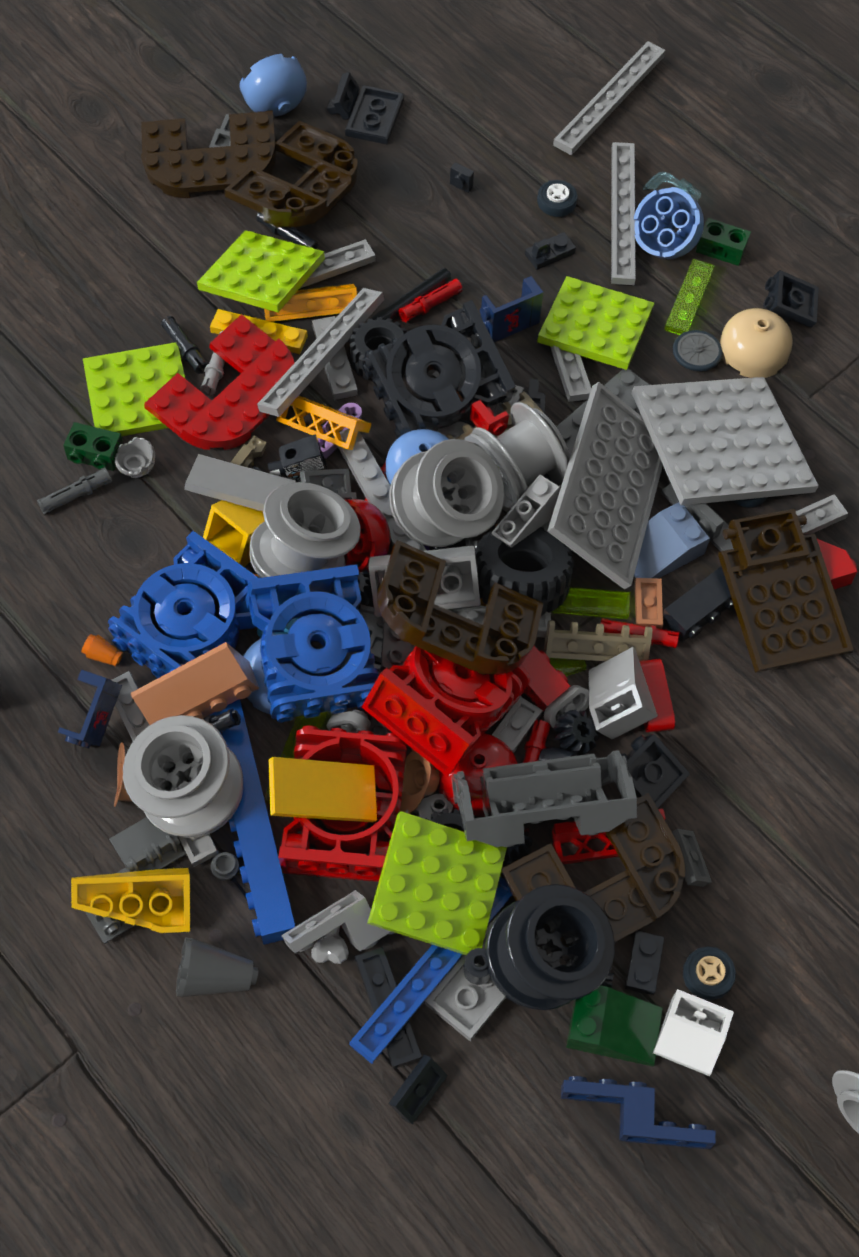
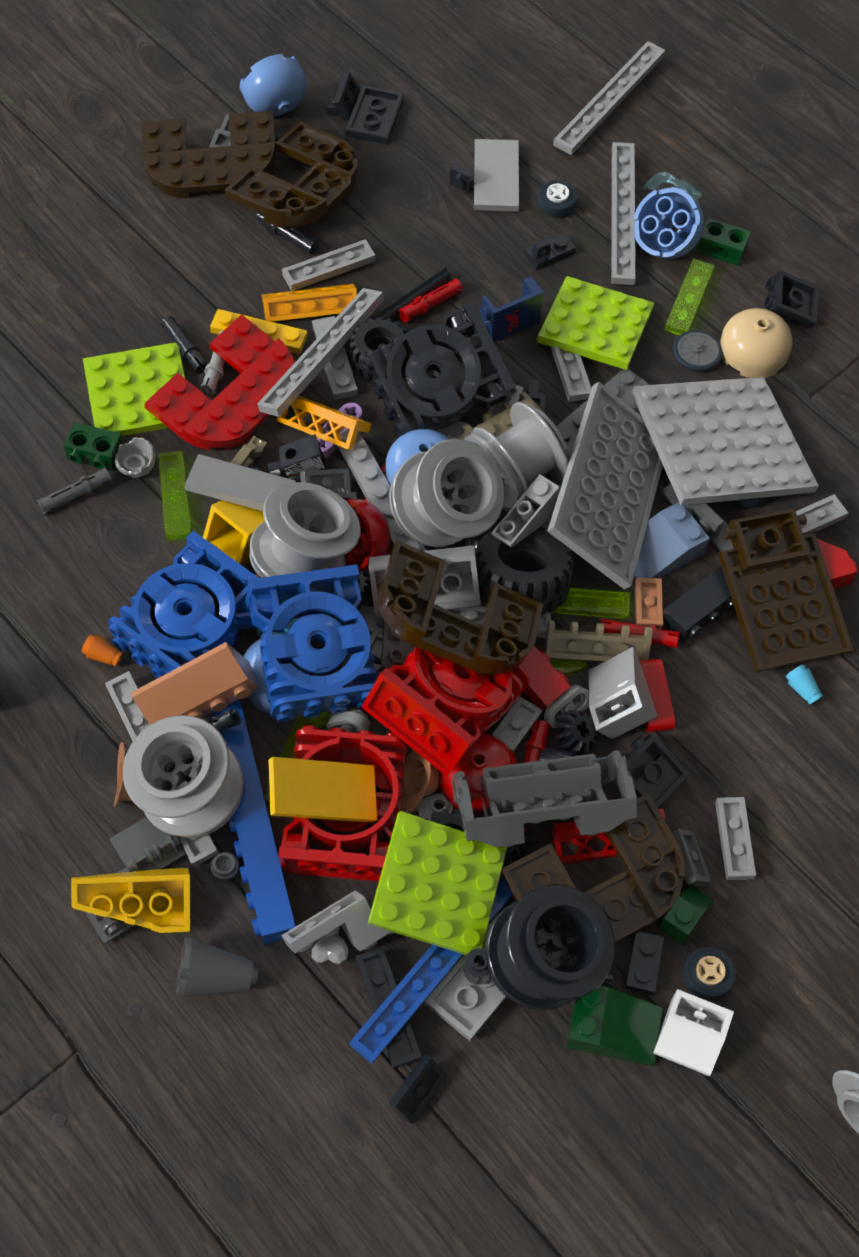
dark blue panel [58,669,122,749] -> none
lime plate [197,230,325,312] -> none
red bracket [470,400,509,436] -> none
dark blue bracket [561,1076,715,1149] -> none
none -> clear neon green tile [158,451,191,541]
none -> light grey tile [474,139,519,212]
none -> dark green slope [659,885,714,946]
none -> light grey plate [715,797,756,880]
none -> medium azure cone [786,664,823,705]

